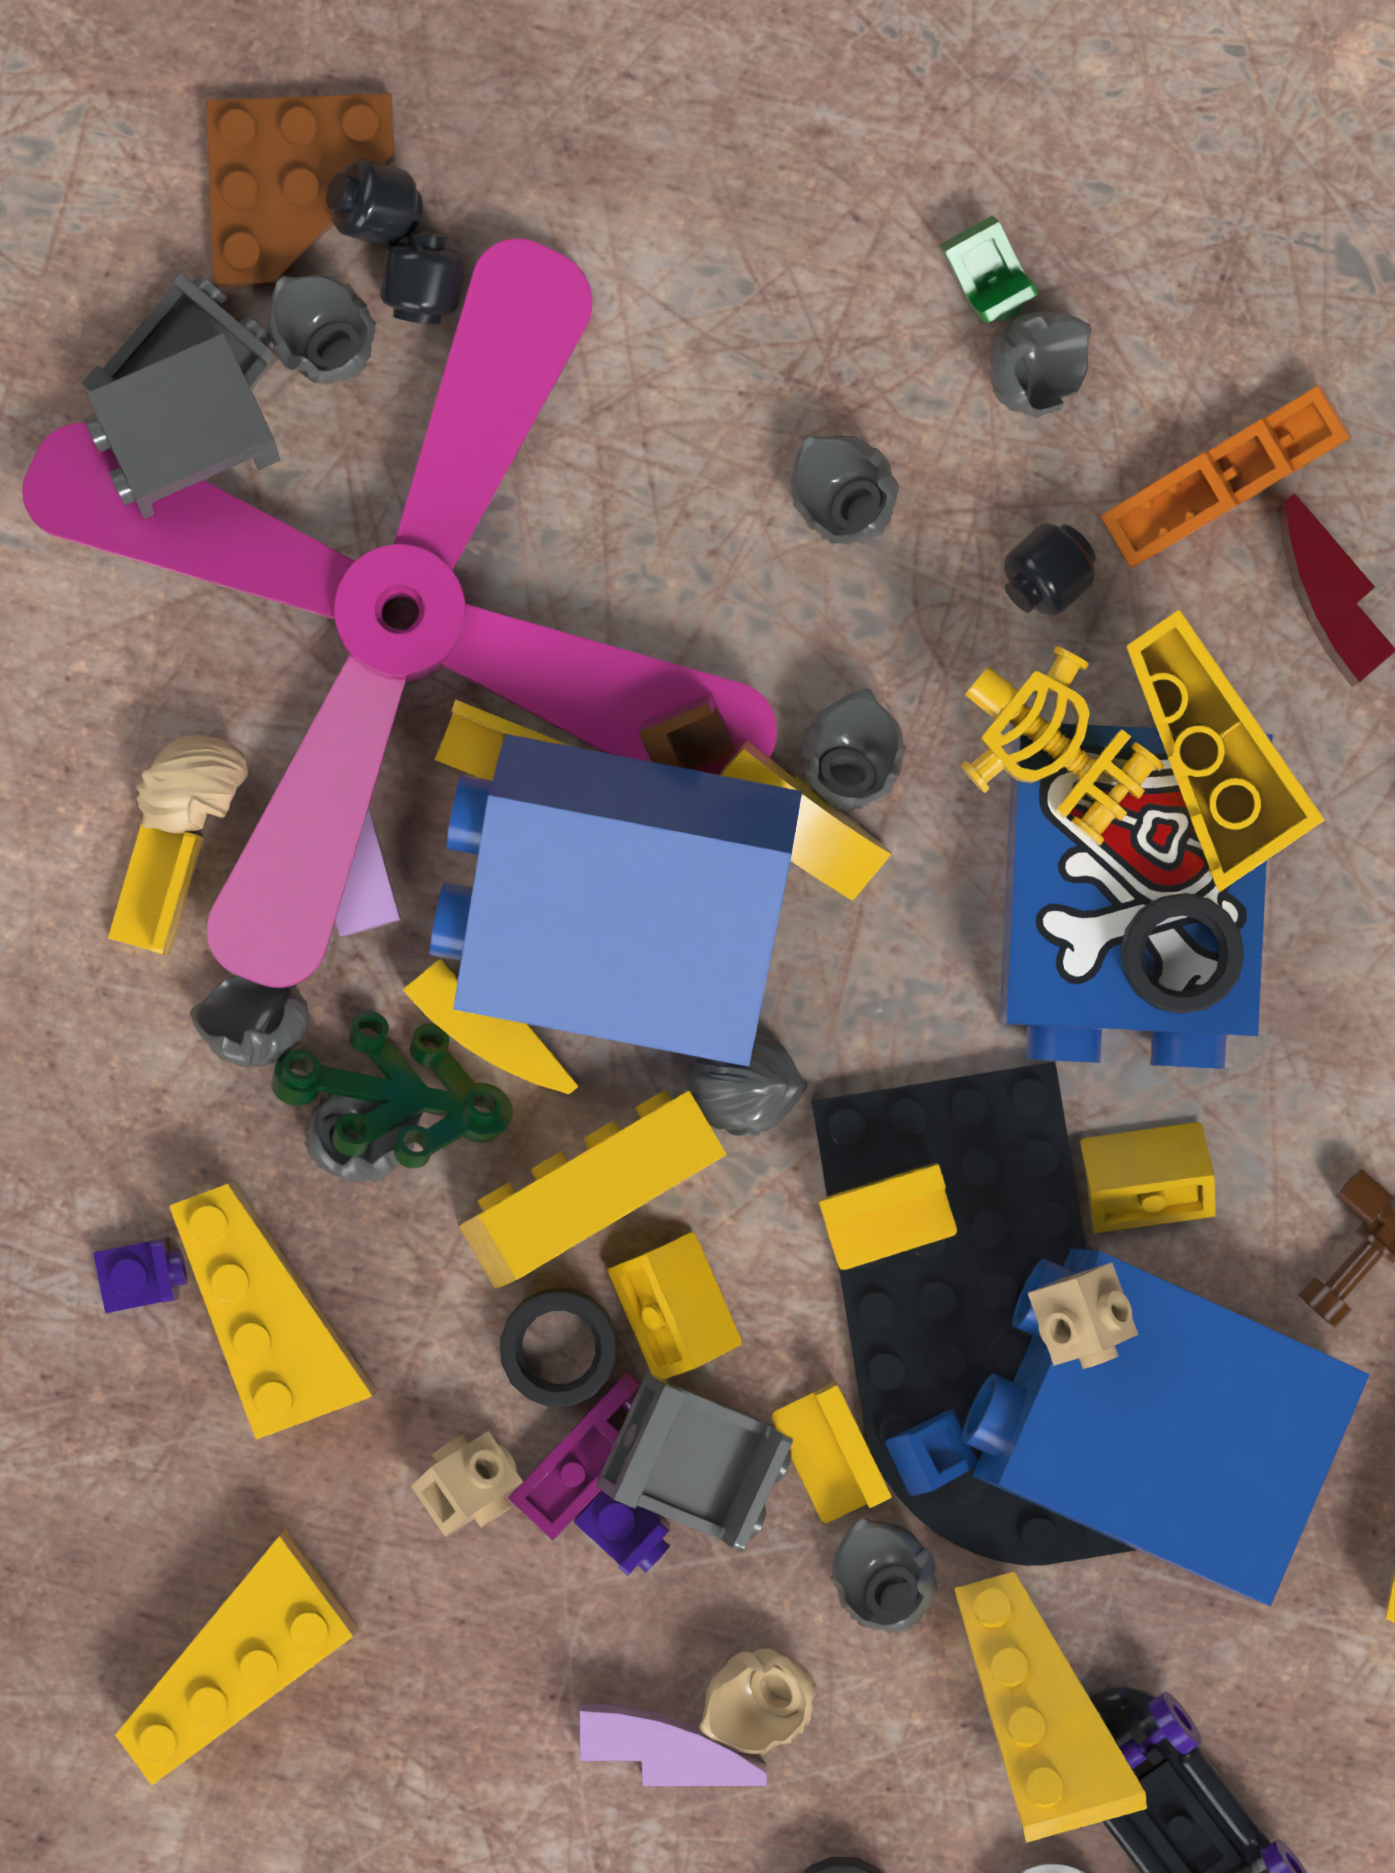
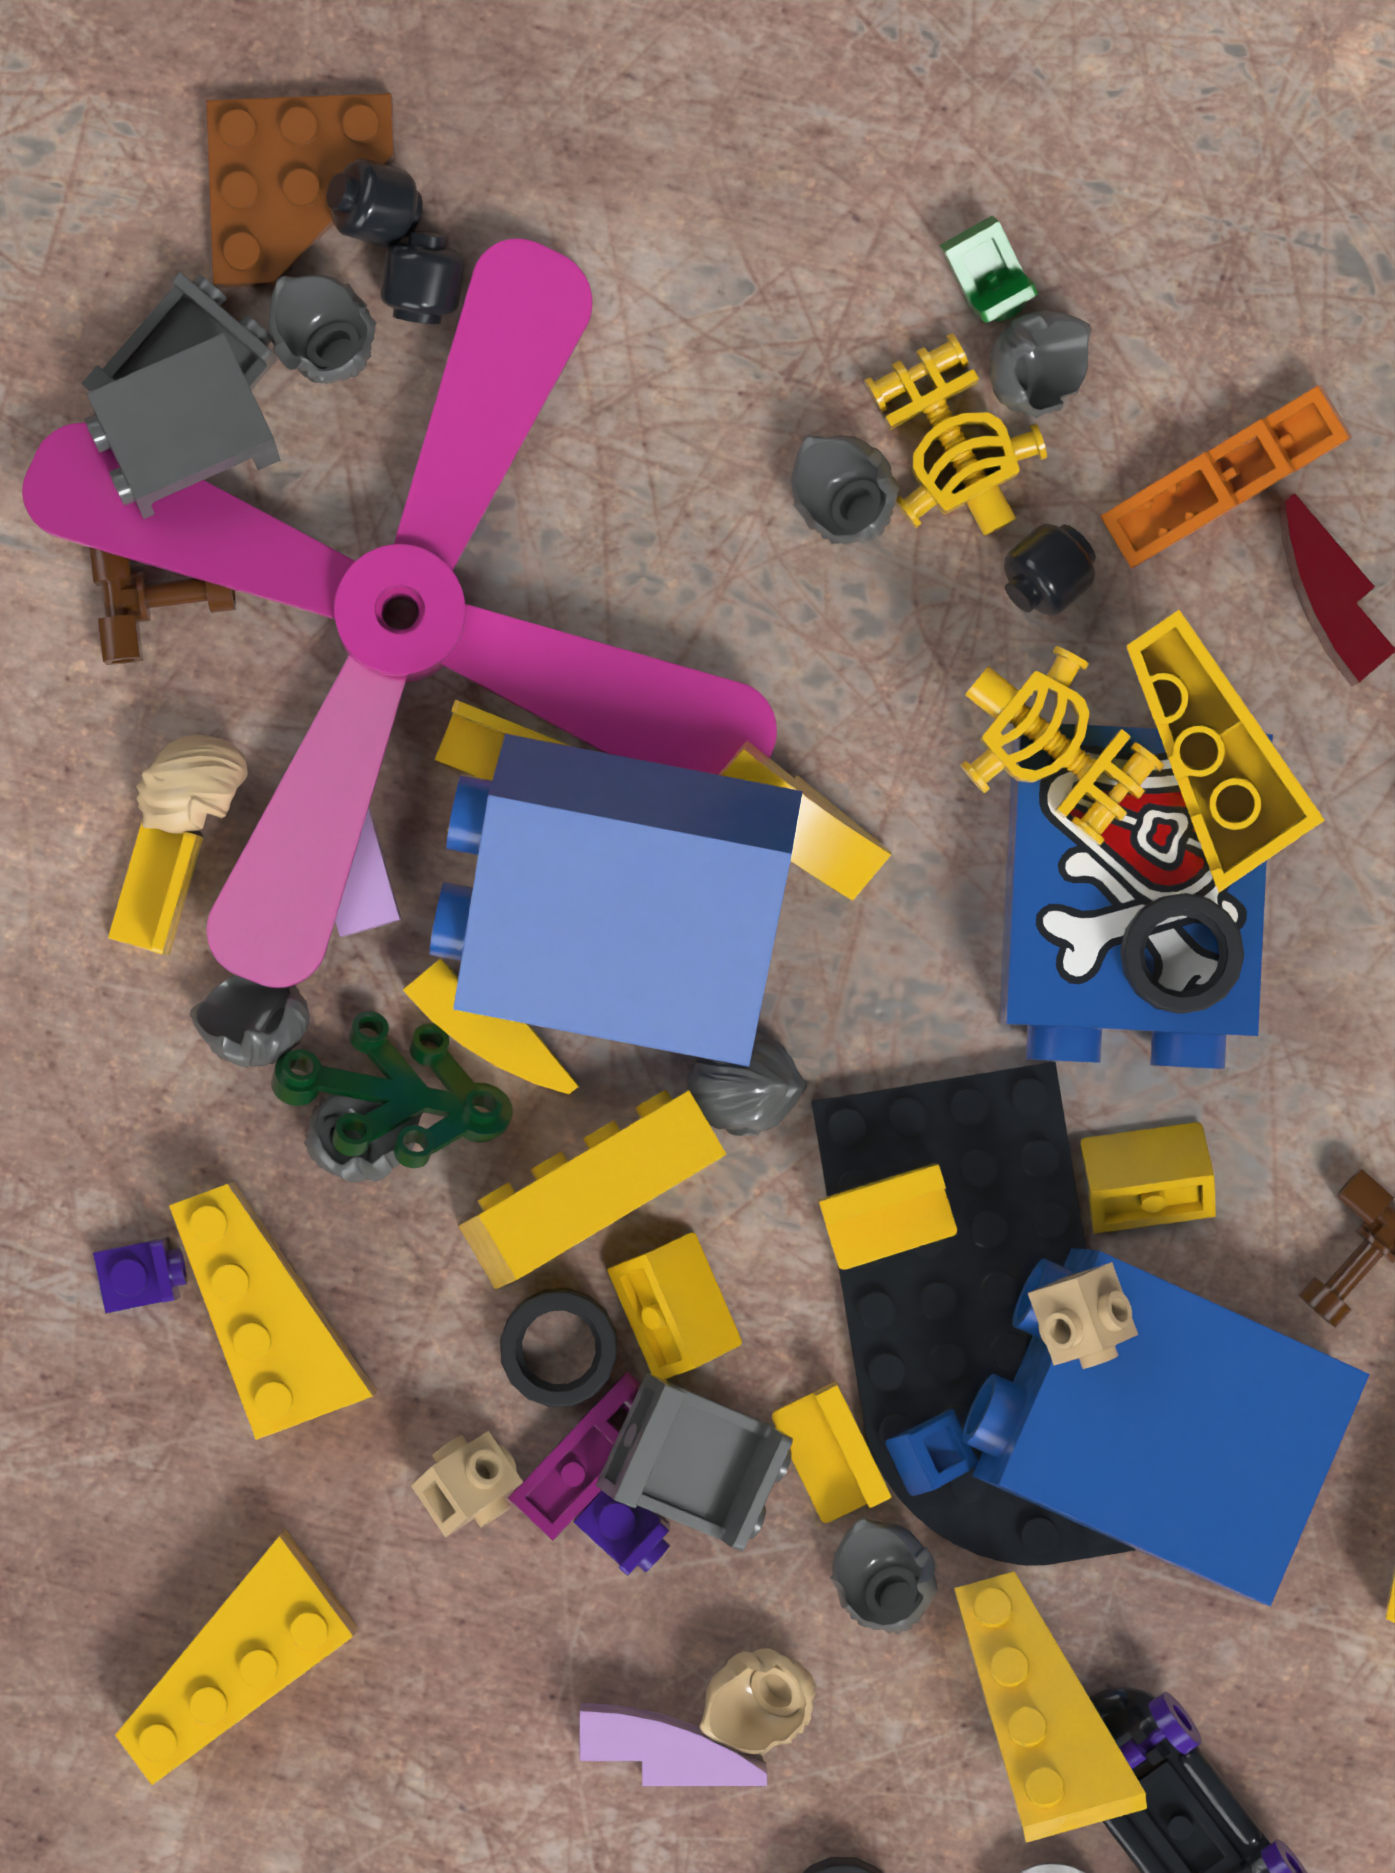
reddish brown panel [638,693,734,770] -> none
dark grey hair [801,689,906,811] -> none
none -> reddish brown bar [89,547,236,665]
none -> yellow piece [864,333,1047,537]

